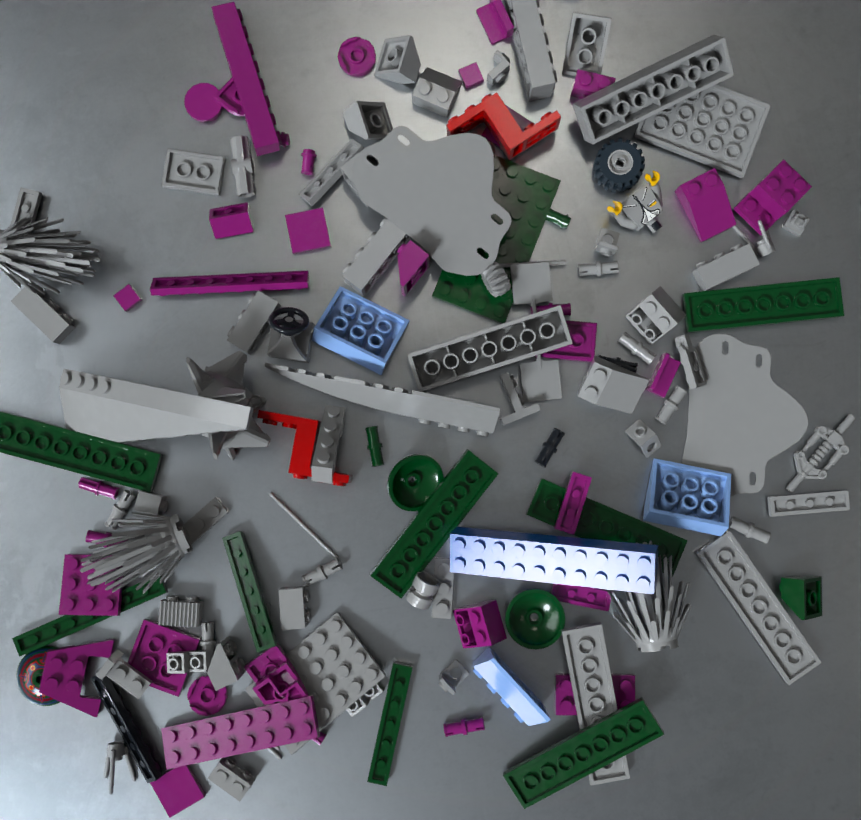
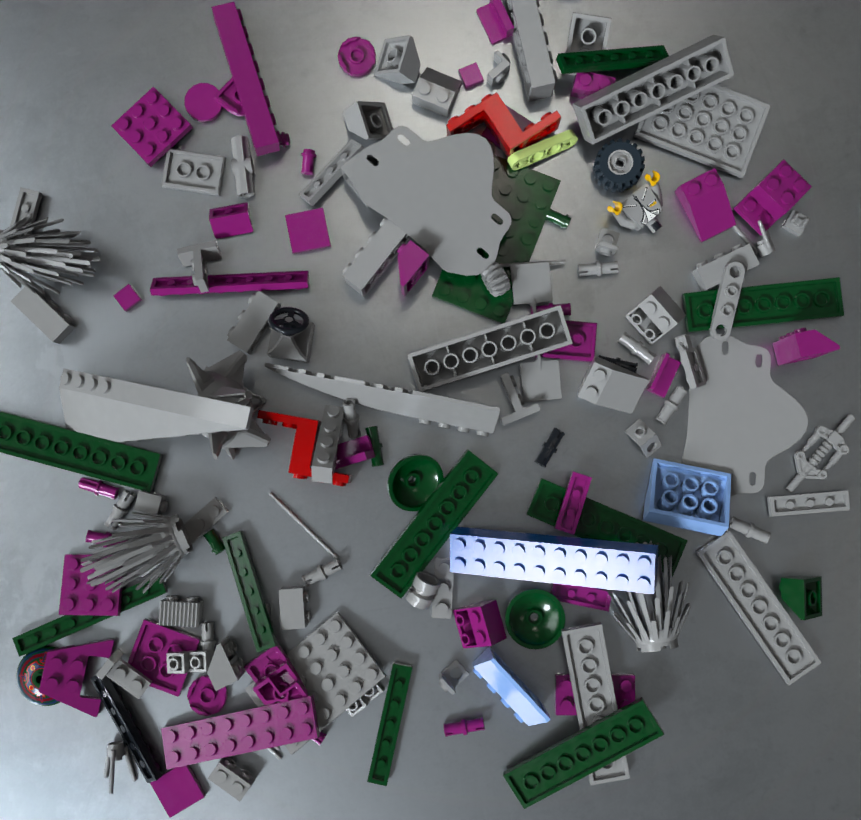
light blue slope [311,286,410,375] -> none
none -> magenta plate [111,87,193,167]
none -> light grey bracket [177,240,222,293]
none -> dark green pin [203,529,225,555]
none -> magenta panel [335,435,375,469]
none -> light grey pin [342,399,361,438]
none -> yellowish green beam [507,129,578,170]
none -> dark green plate [556,45,669,74]
none -> light grey plate [709,262,745,340]
none -> magenta slope [772,328,840,366]

